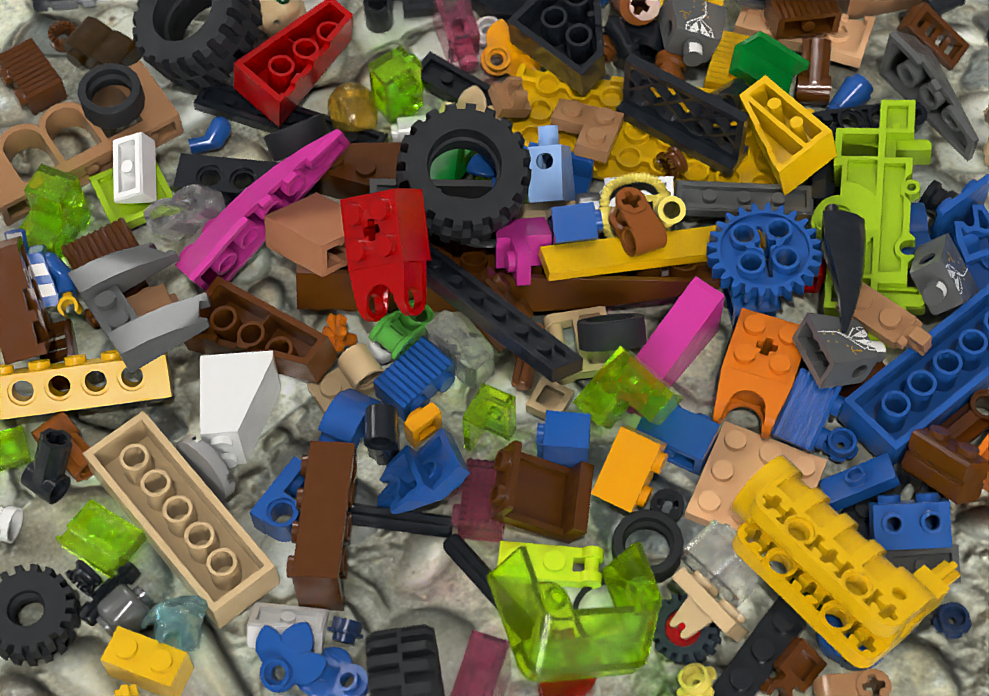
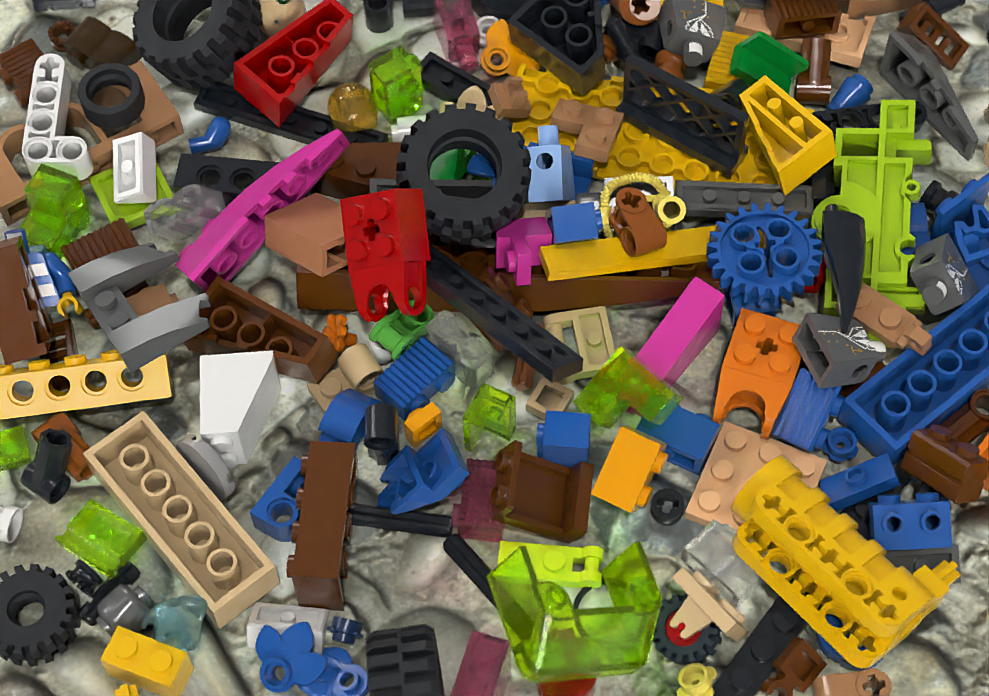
black tyre [264,113,330,161] -> none
black tyre [577,313,647,352] -> none
black tyre [612,509,684,585] -> none
reddish brown bush [656,146,688,180] -> none
dark blue plate [933,602,971,639] -> none
none -> white beam [22,53,93,181]

